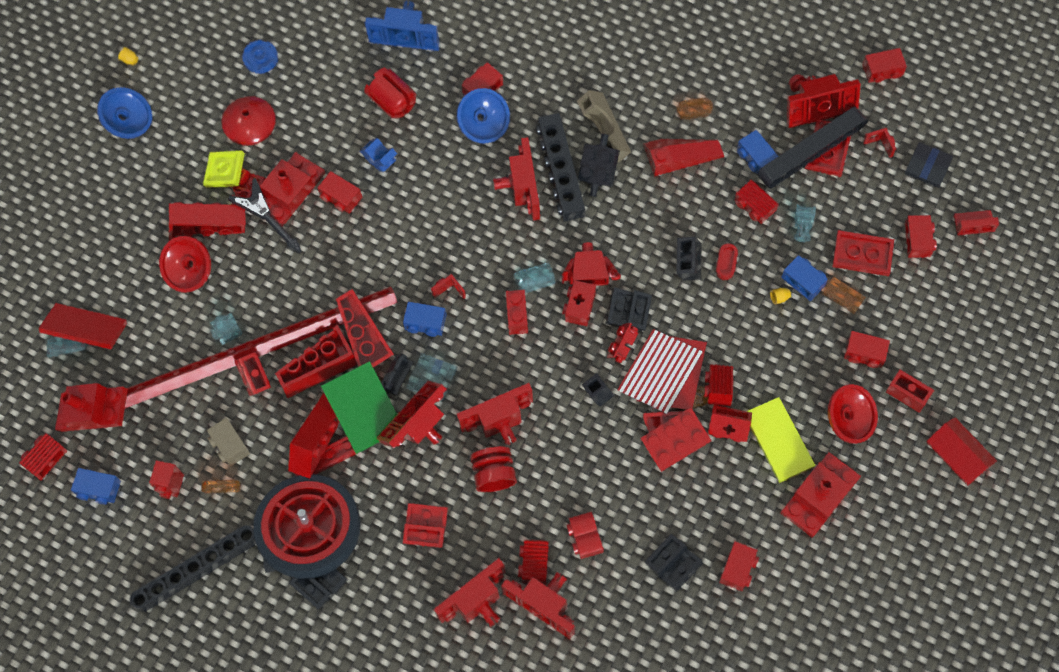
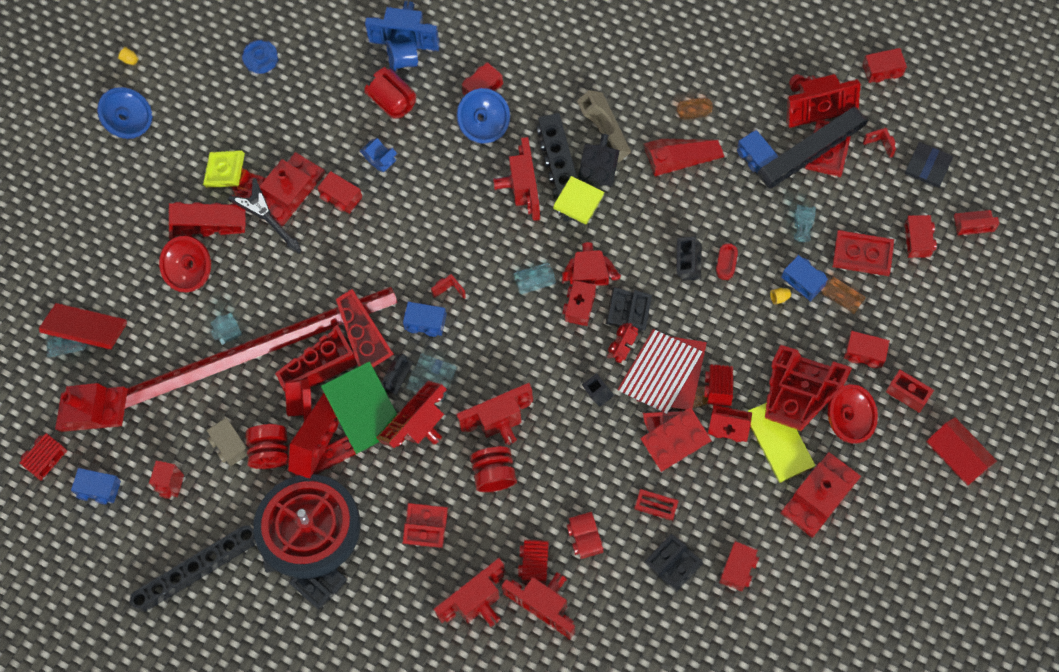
clear orange tile [201,480,241,493] -> none
red dish [221,96,276,146] -> none
red brick [234,352,271,396] -> none
red brick [506,290,528,335] -> none
red brick [735,179,779,224] -> none
none -> red wheel [246,424,289,469]
none -> red panel [285,379,312,422]
none -> blue piece [386,40,418,72]
none -> neon yellow tile [553,176,604,225]
none -> red tile [635,489,679,521]
none -> red wedge [765,345,852,431]

